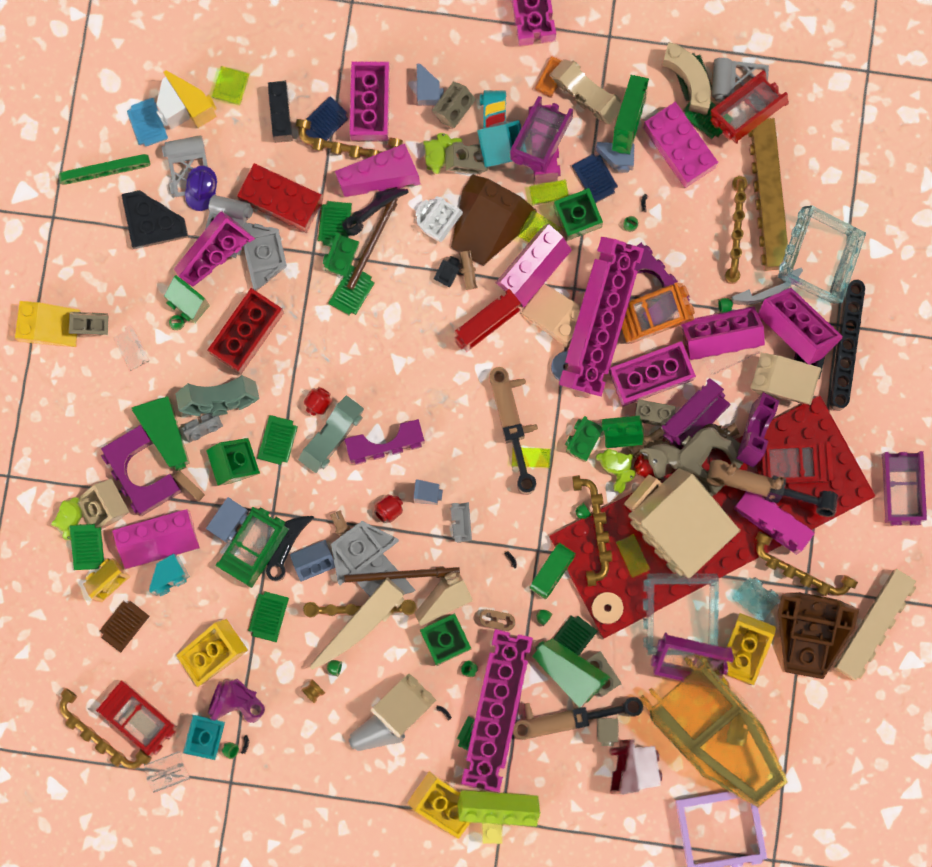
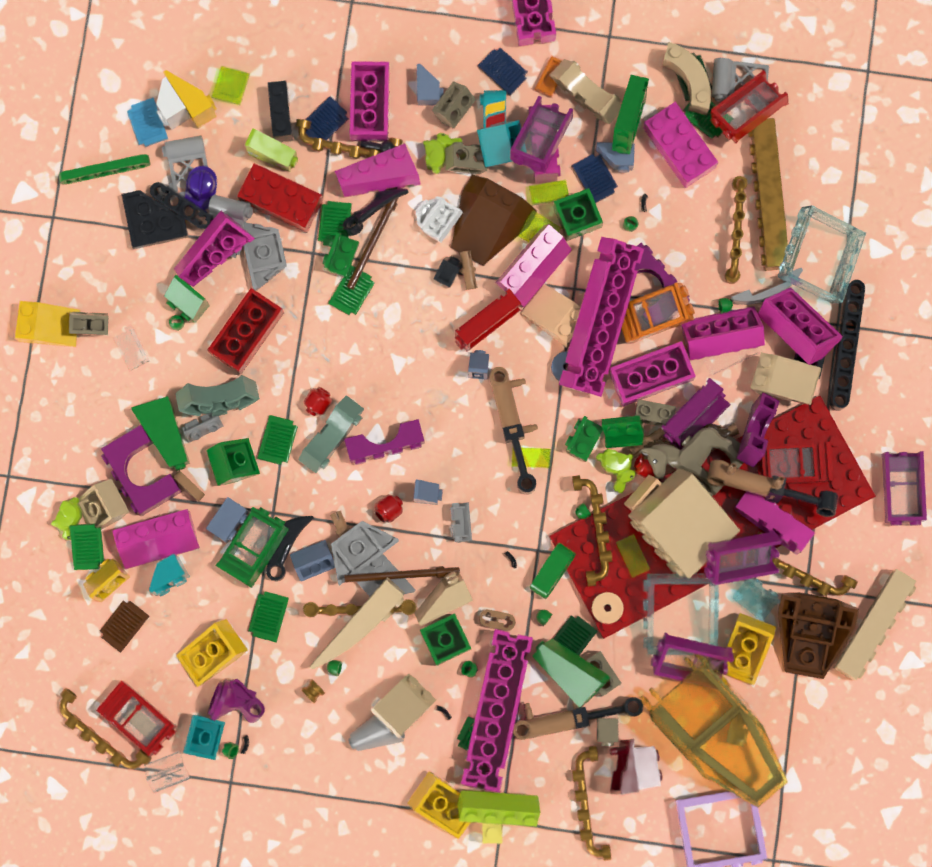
none -> black beam [150,182,213,229]
none -> lime slope [245,128,298,172]
none -> black bar [360,140,395,153]
none -> sand blue slope [468,350,489,380]
none -> dark blue window [478,47,528,96]
none -> pearl gold bar [572,745,612,861]
none -> magenta door [705,530,782,586]

